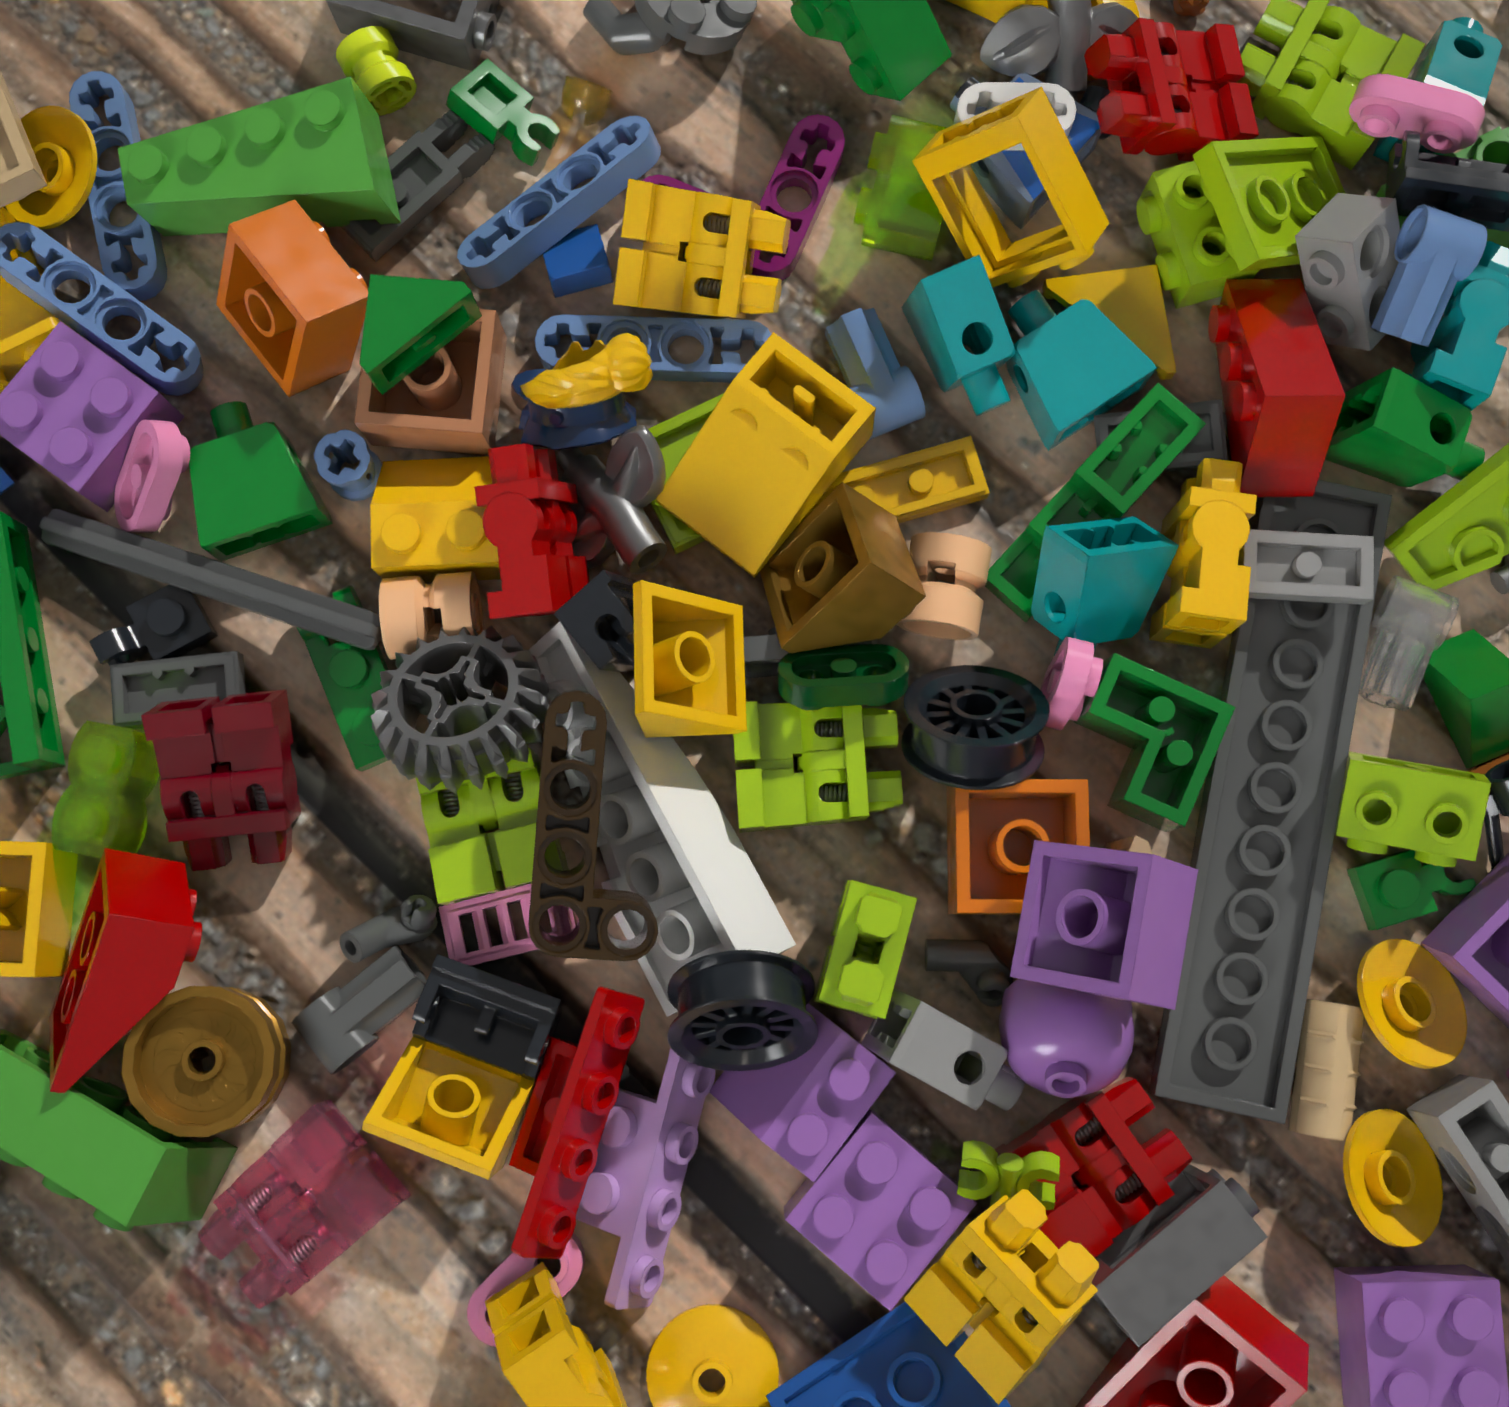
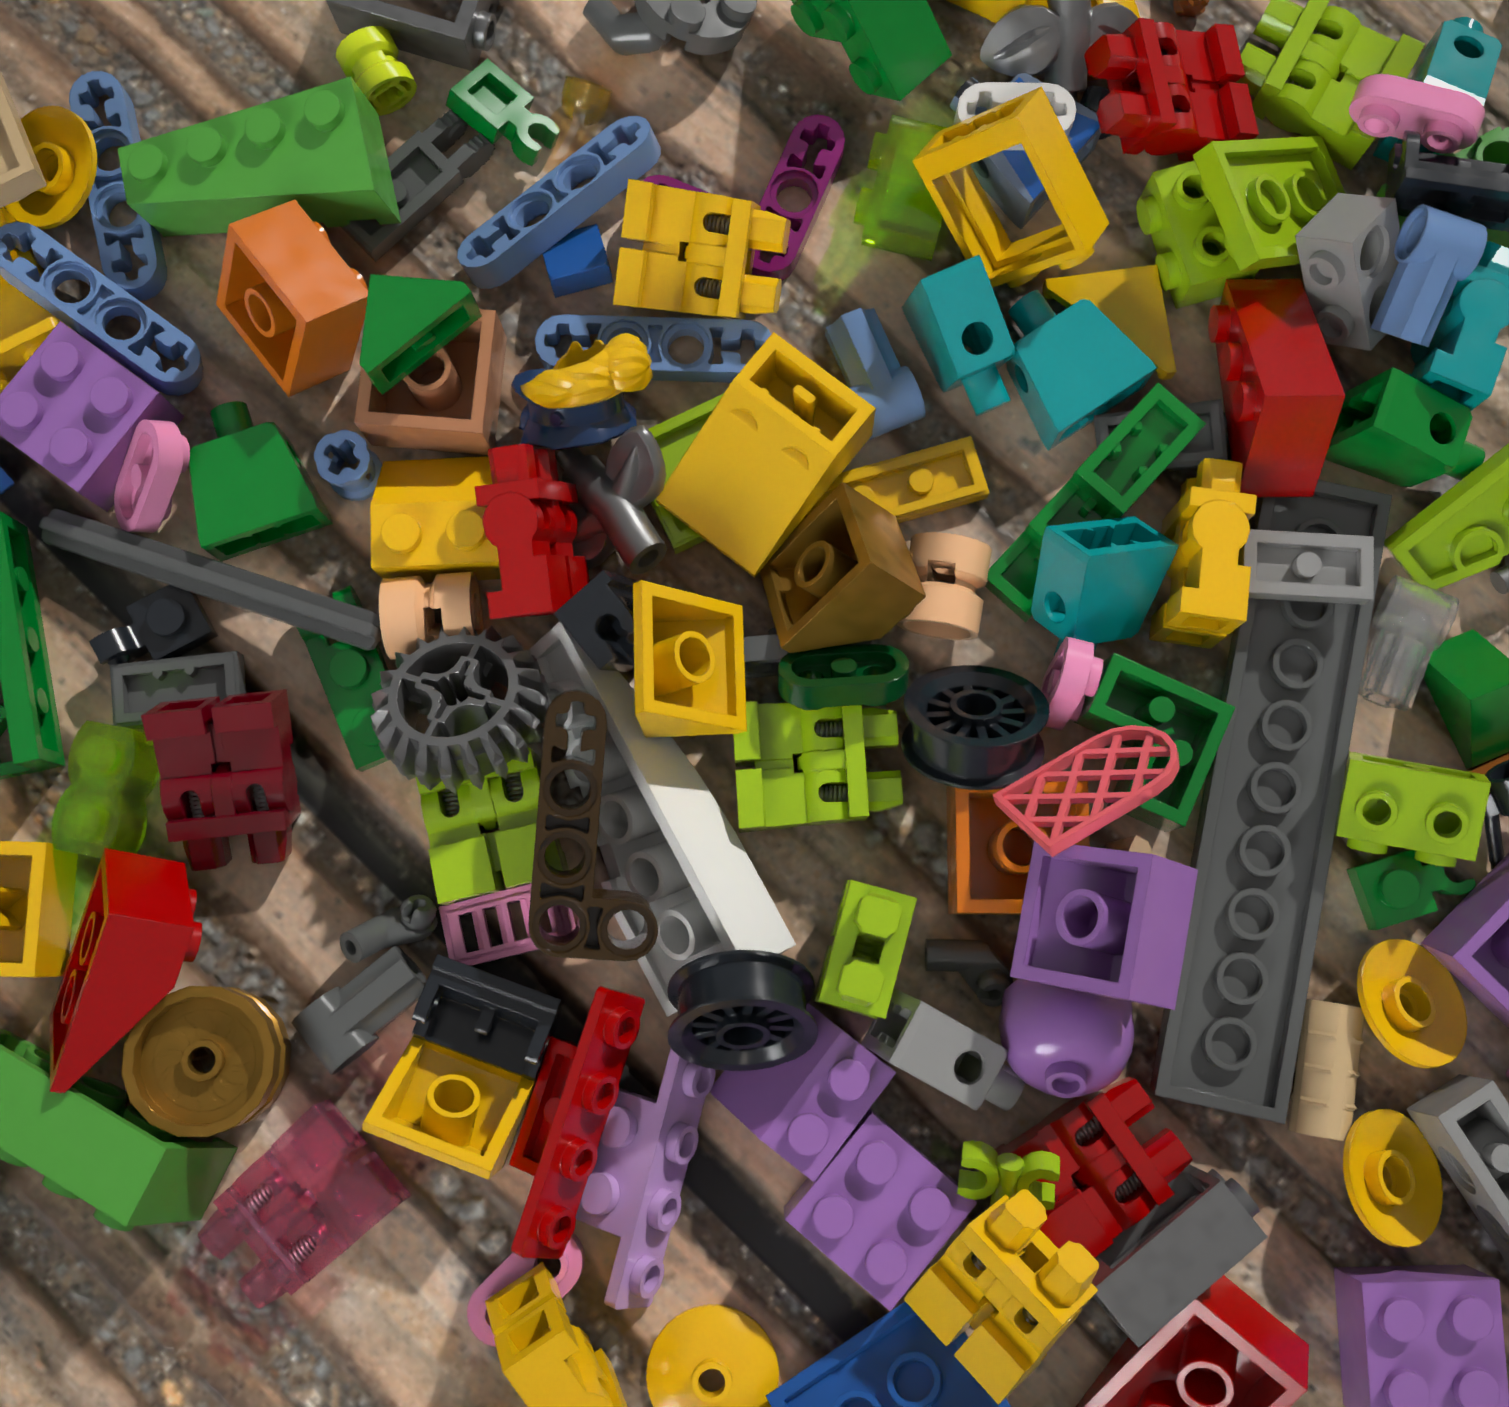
none -> coral window [993,725,1180,857]

